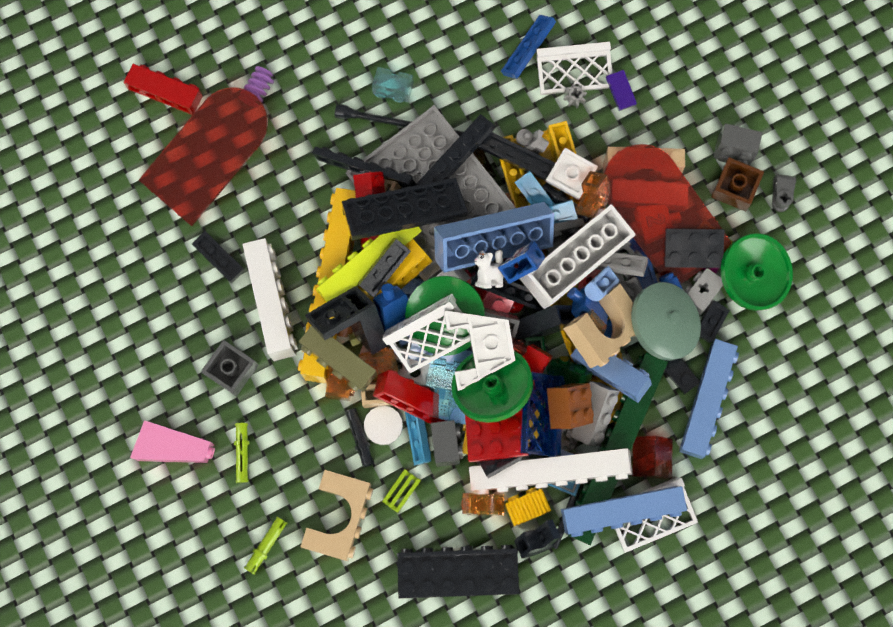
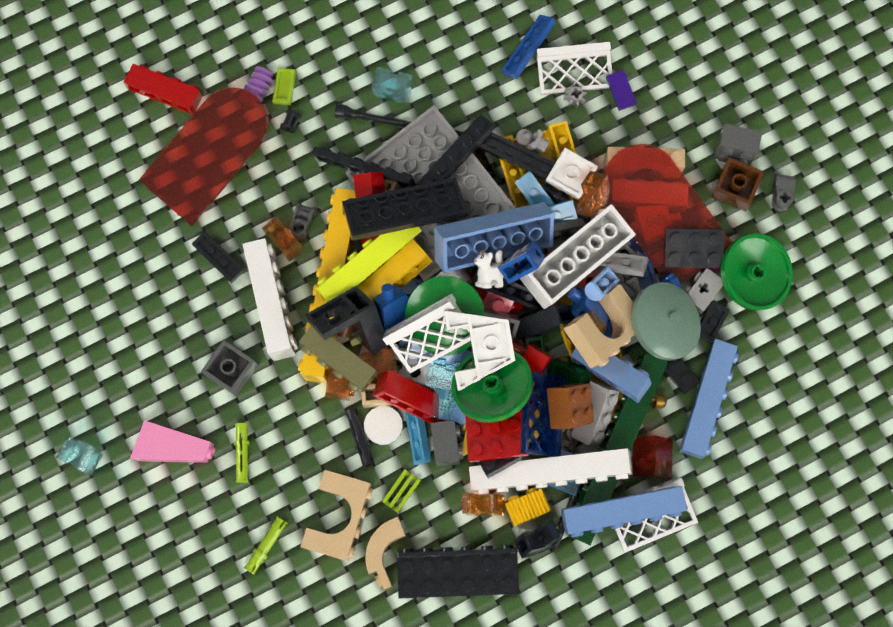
black plate [357,238,411,297] -> none
none -> clear light blue piece [56,436,103,476]
none -> clear orange brick [262,216,303,262]
none -> lime tile [272,68,297,106]
none -> black bush [280,109,302,133]
none -> dark grey piece [290,202,317,241]
none -> tan arch [365,517,406,590]
none -> pearl gold hinge [651,393,667,409]

